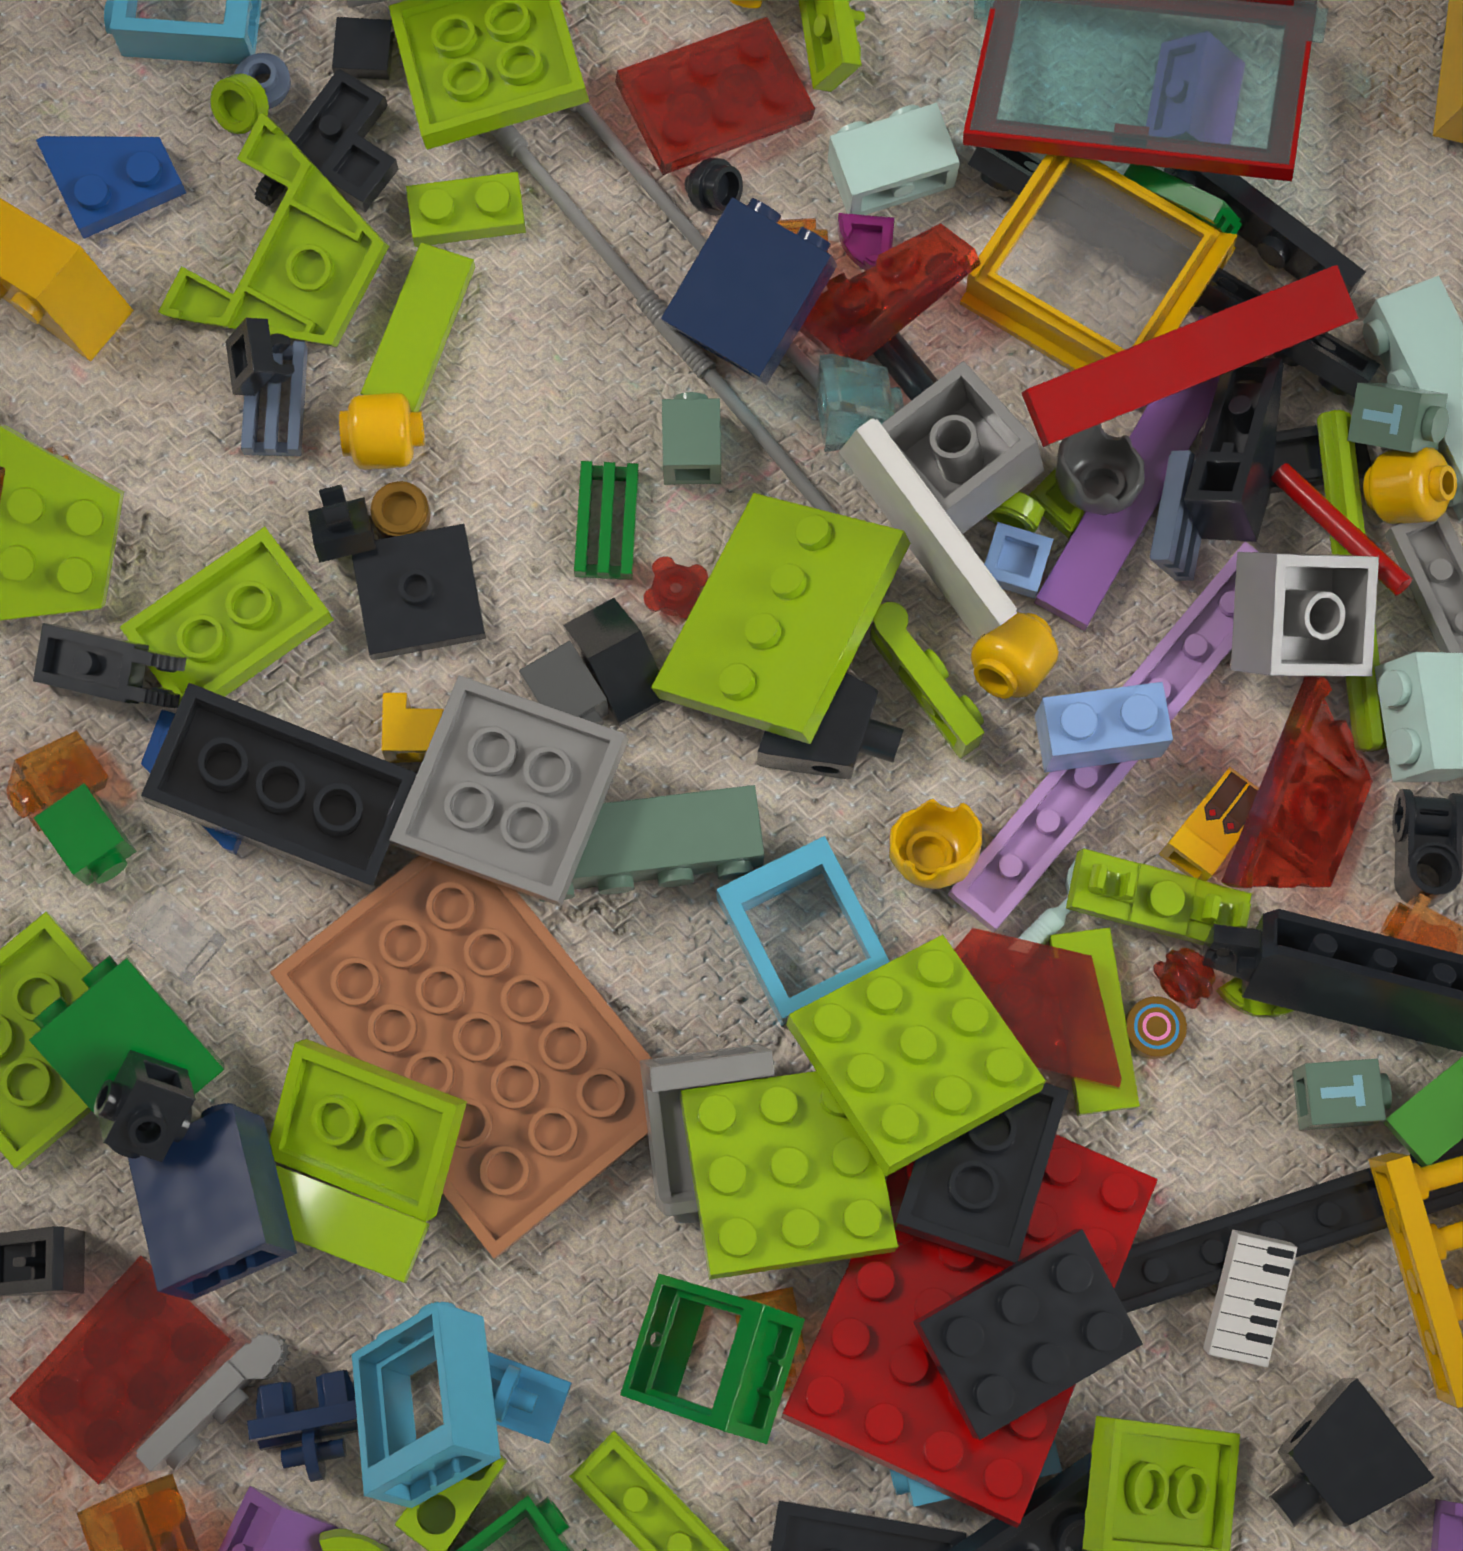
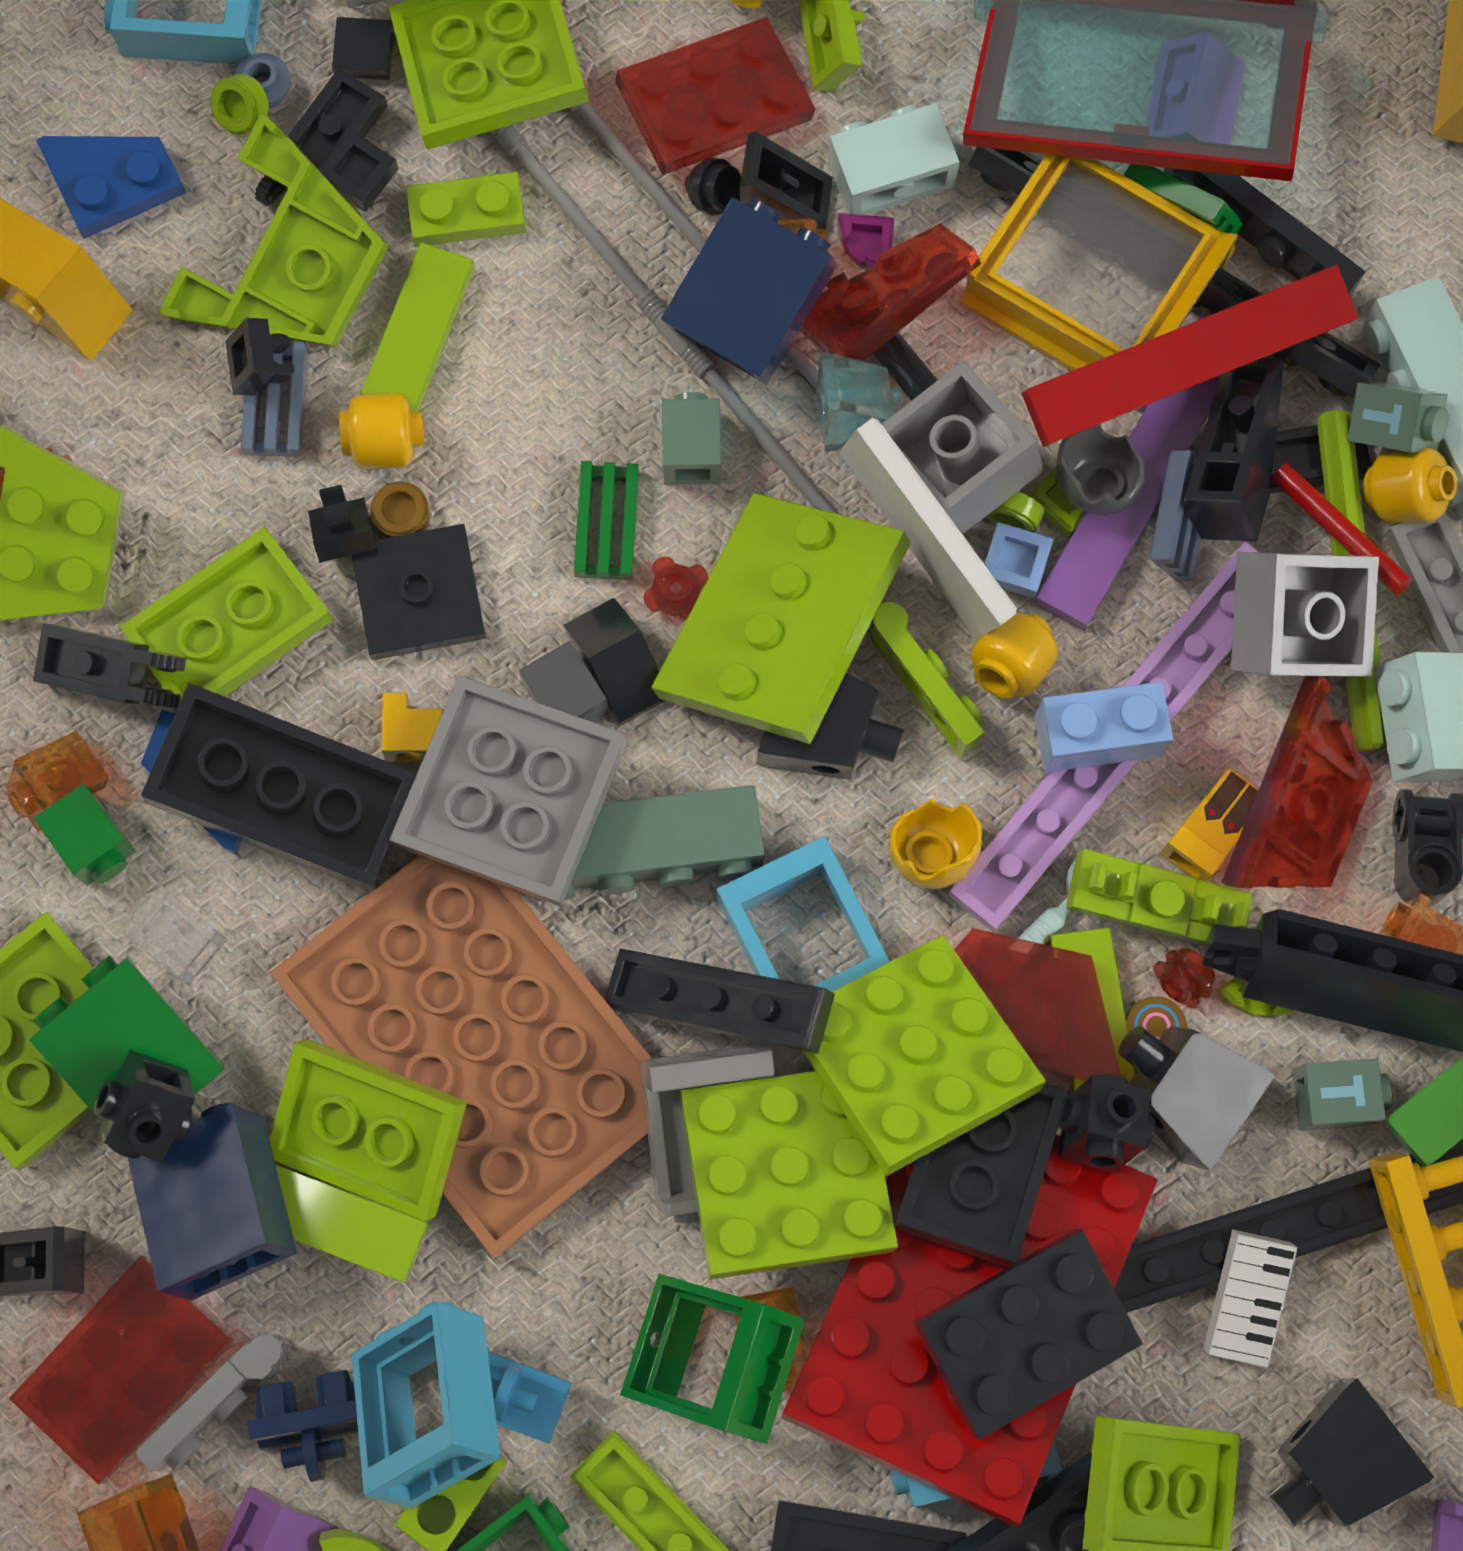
none -> black tile [604,948,835,1054]
none -> black slope [740,131,833,231]
none -> black brick [1058,1074,1155,1173]
none -> torso [1118,1026,1276,1171]

